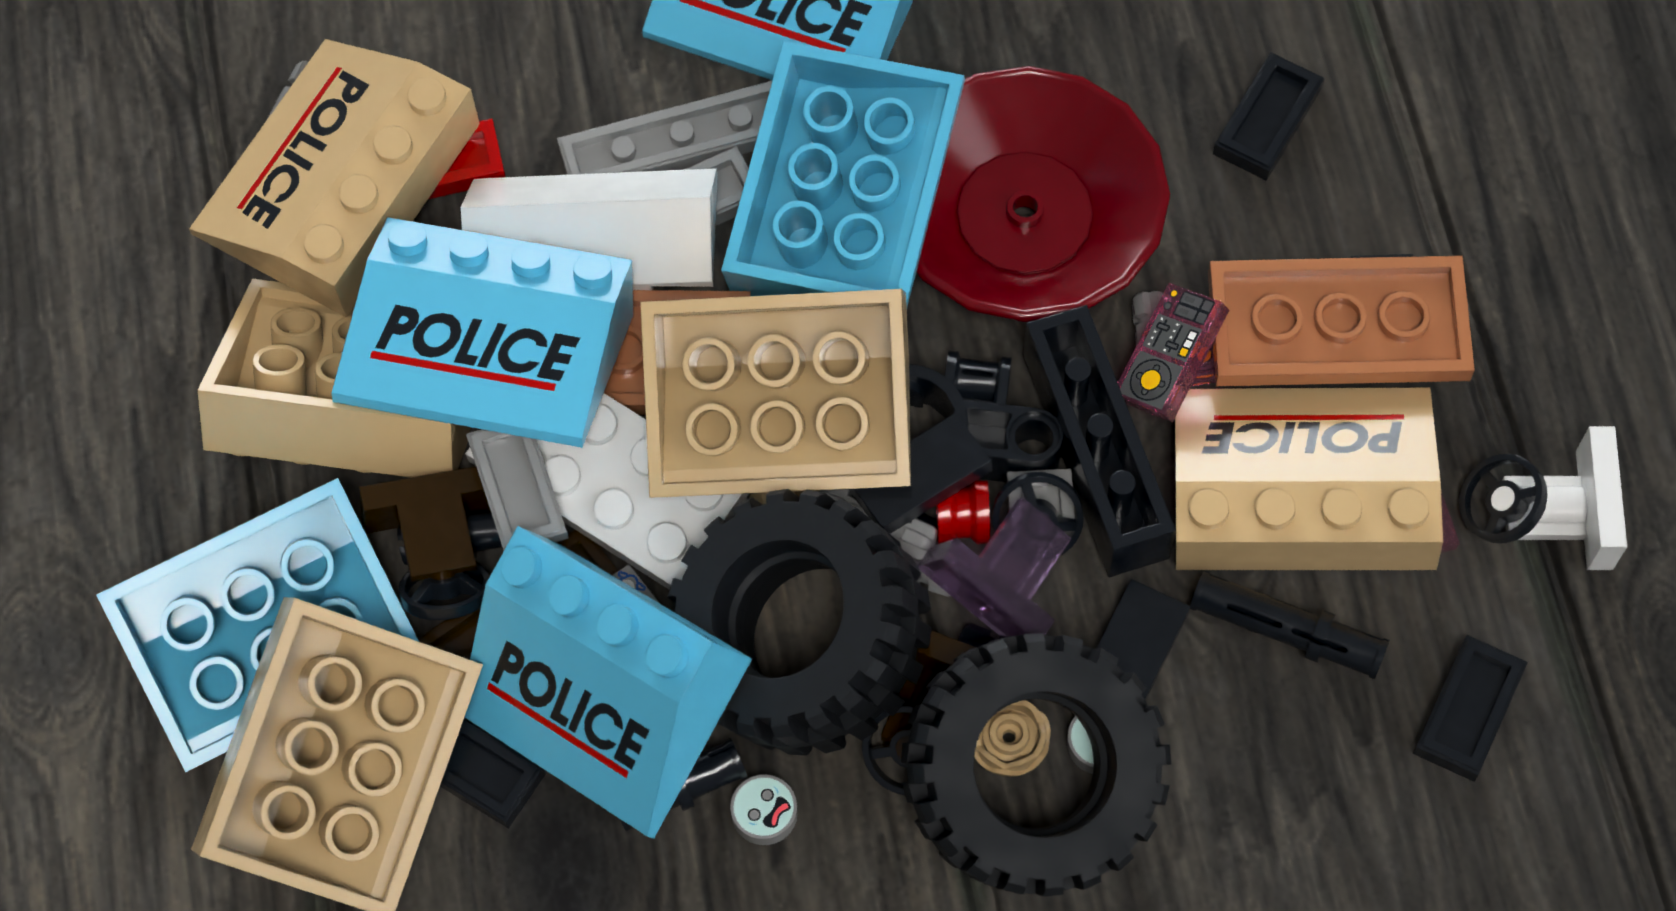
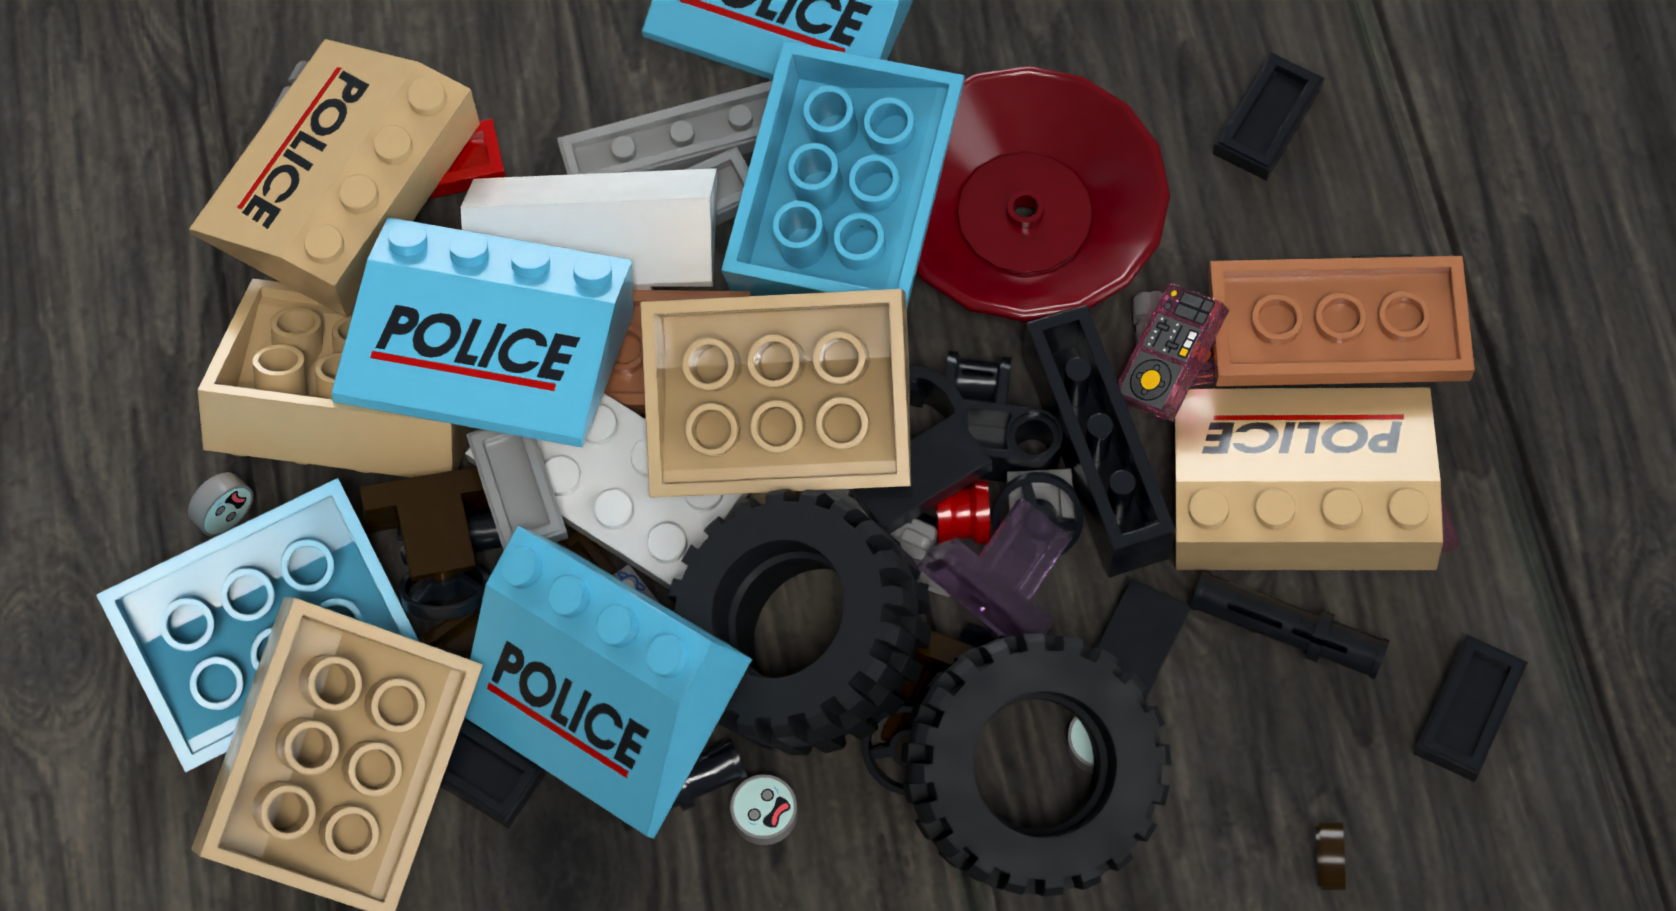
tan plate [974,700,1051,777] -> none
white piece [1459,426,1627,570] -> none
none -> tile [188,472,253,537]
none -> dark brown tile [1315,822,1346,891]

